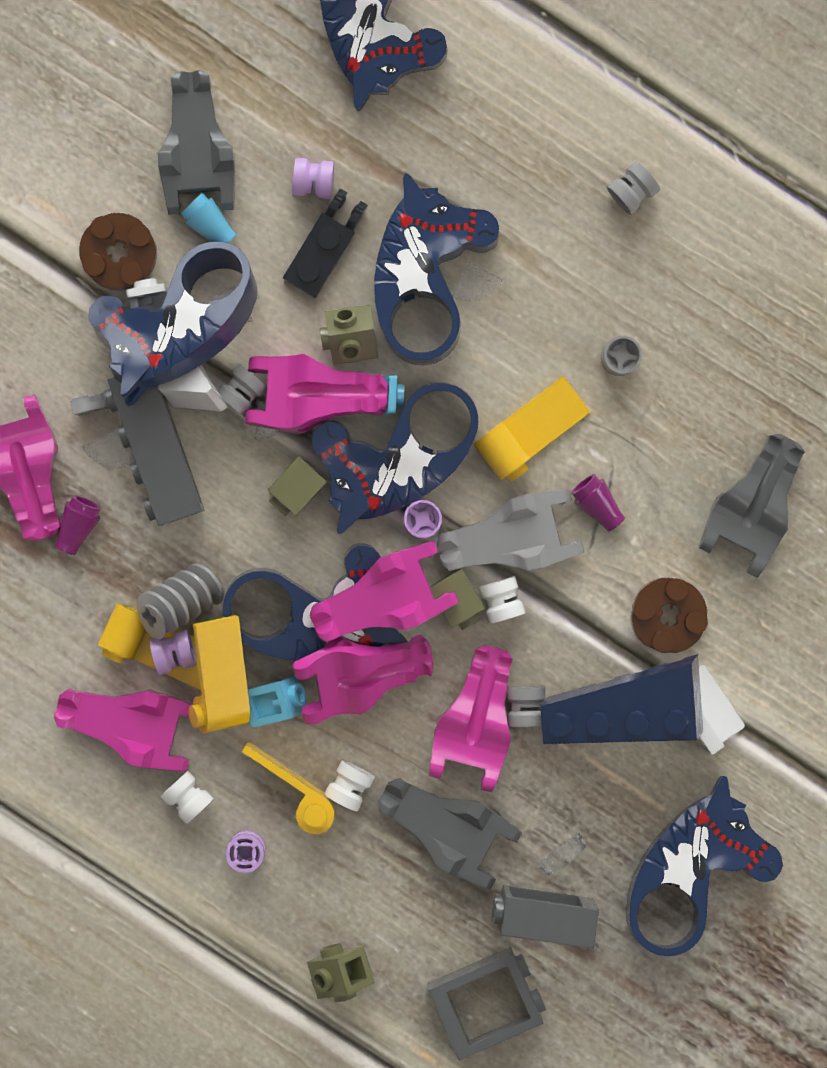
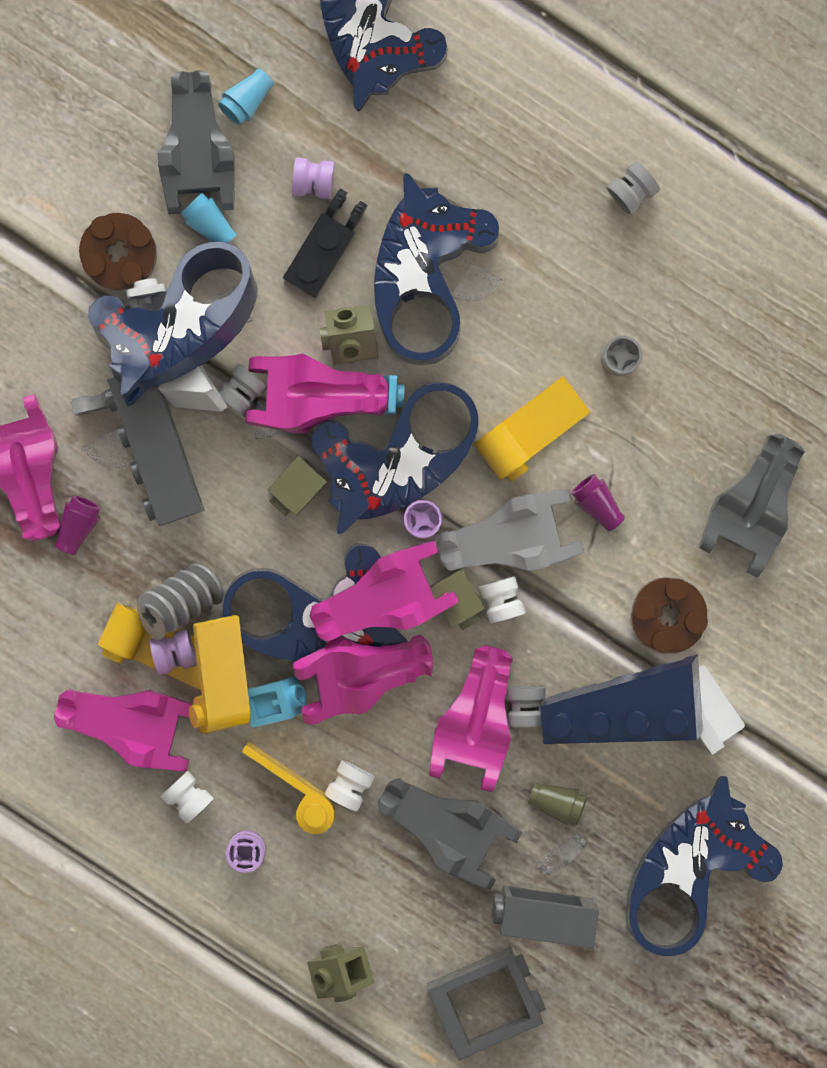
none -> medium azure cone [218,68,274,125]
none -> olive cone [528,783,587,825]

